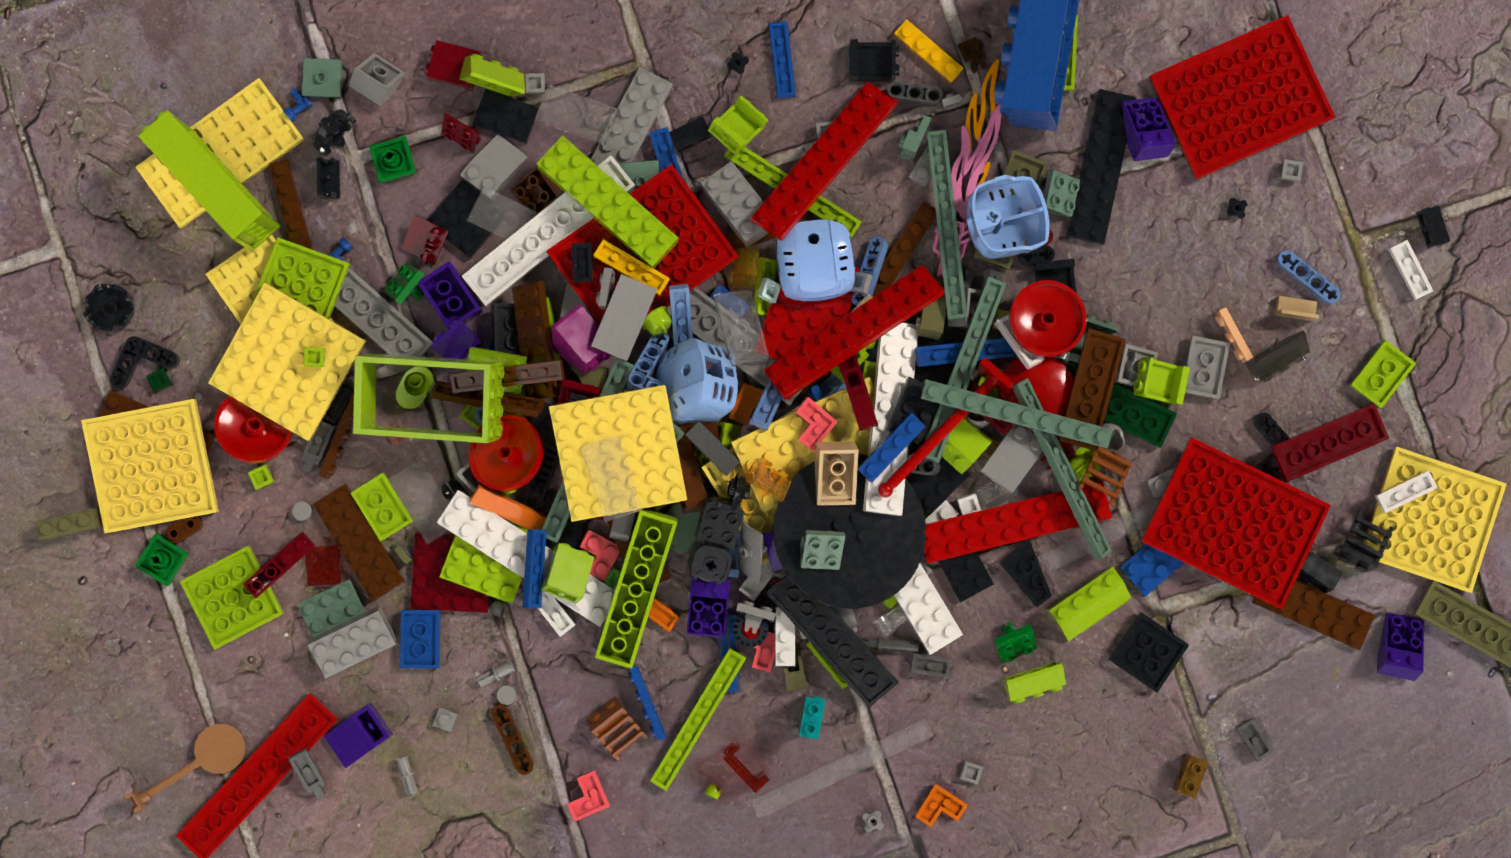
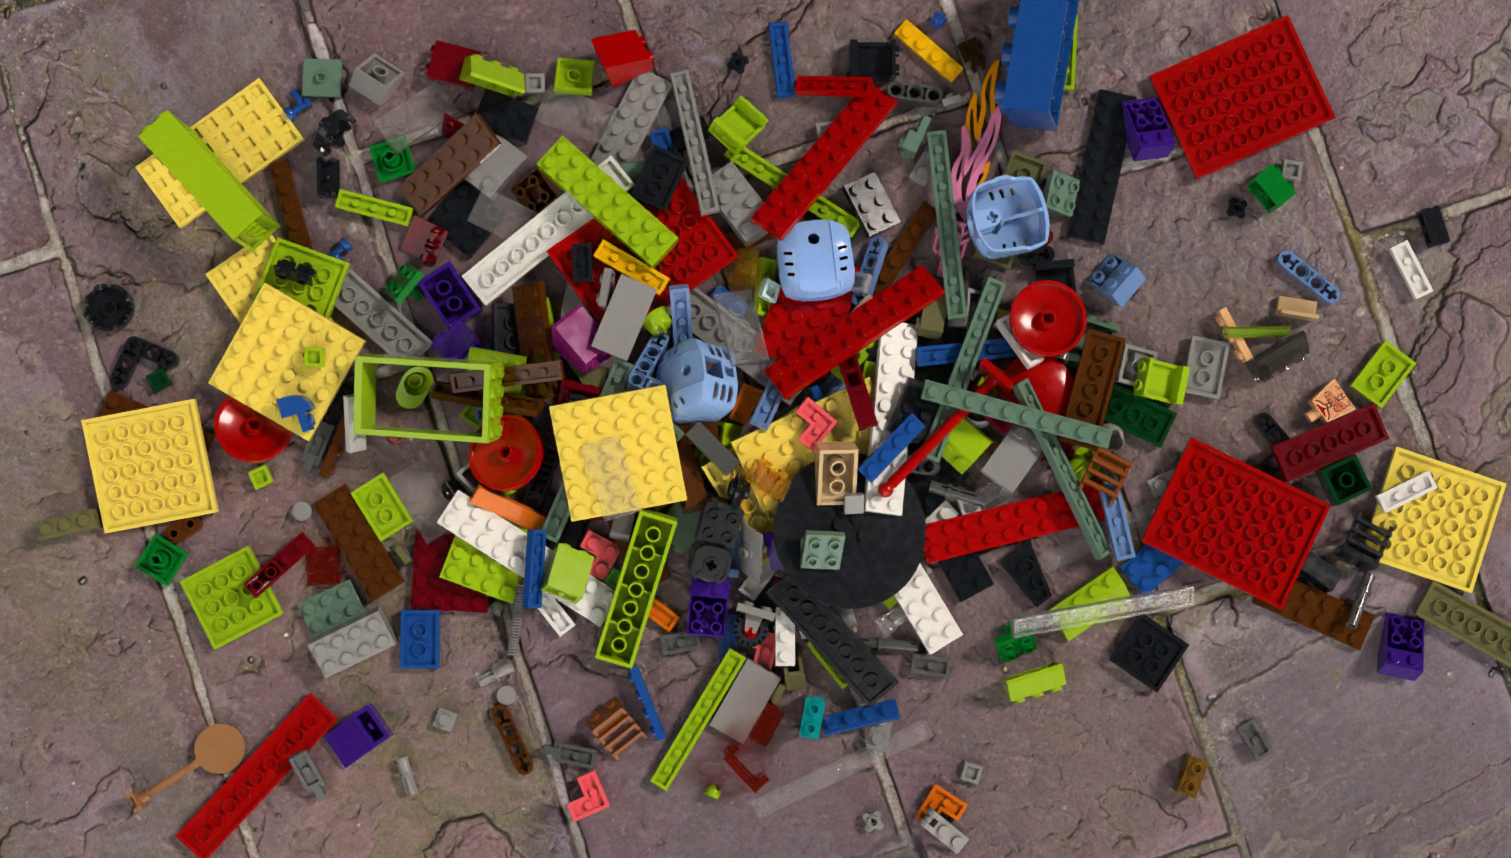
none -> black hinge [274,259,316,286]
none -> blue brick [276,395,316,432]
none -> lime plate [335,189,414,227]
none -> white plate [343,394,367,453]
none -> clear tile [373,81,459,154]
none -> reddish brown plate [398,114,502,217]
none -> light grey piece [506,581,525,657]
none -> dark grey hinge [542,742,598,769]
none -> lime plate [553,57,595,96]
none -> red slope [590,30,655,88]
none -> black plate [630,144,689,213]
none -> flat silver plate [660,631,702,655]
none -> light grey tile [670,70,720,216]
none -> light grey tile [710,658,781,744]
none -> clear red panel [749,701,785,748]
none -> olive tile [769,682,786,704]
none -> red plate [795,76,873,98]
none -> blue plate [822,698,901,736]
none -> plate [841,172,901,238]
none -> light grey tile [843,493,864,514]
none -> light grey plate [867,721,894,753]
none -> light grey plate [918,807,969,854]
none -> dark grey pin [928,480,988,508]
none -> blue plate [930,11,947,30]
none -> clear plate [1011,585,1195,638]
none -> medium blue slope [1087,253,1146,308]
none -> medium blue plate [1099,483,1136,561]
none -> lime piece [1223,326,1291,338]
none -> green brick [1245,164,1296,214]
none -> light nougat torso [1304,379,1355,423]
none -> dark green brick [1315,454,1373,506]
none -> dark grey pin [1345,572,1376,629]

